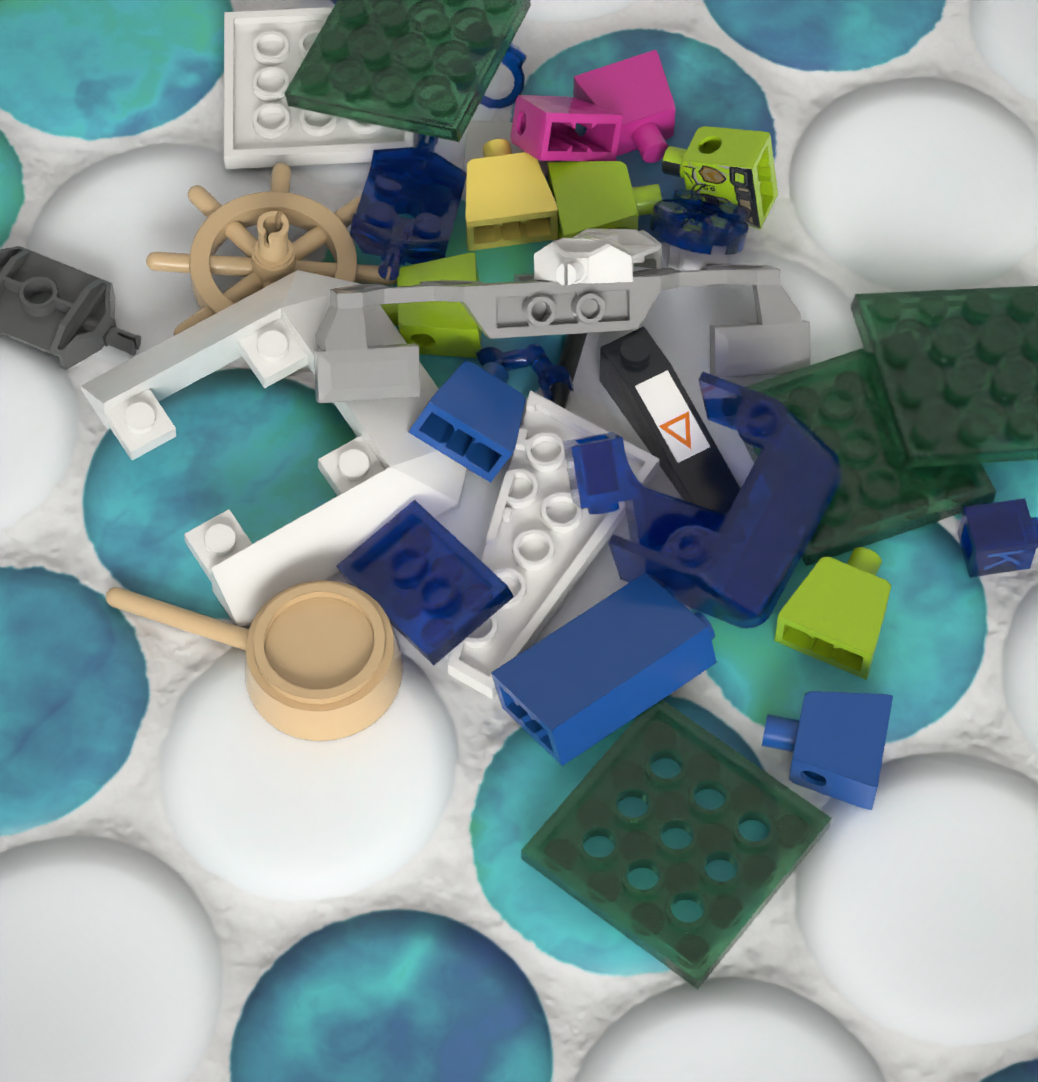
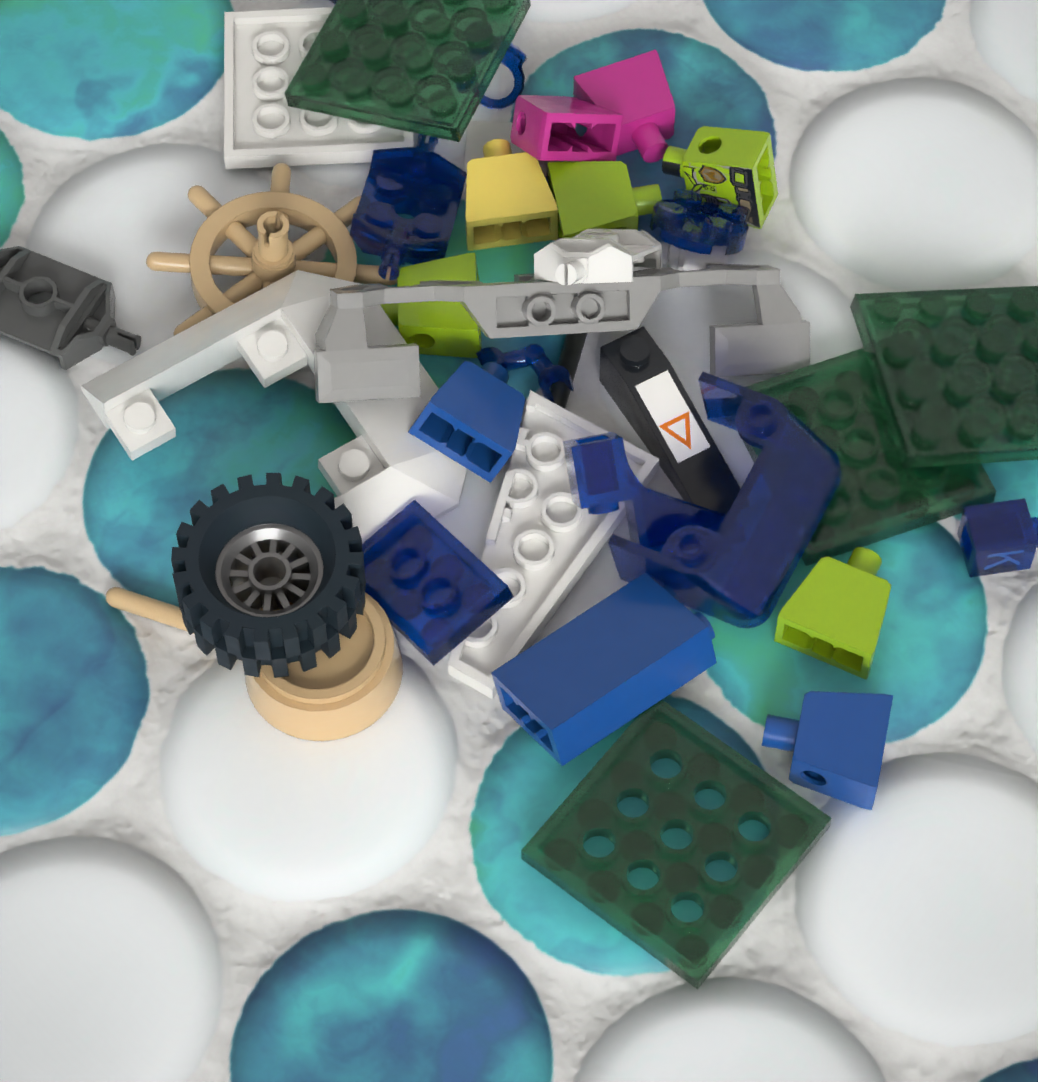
none -> black wheel [171,473,366,678]

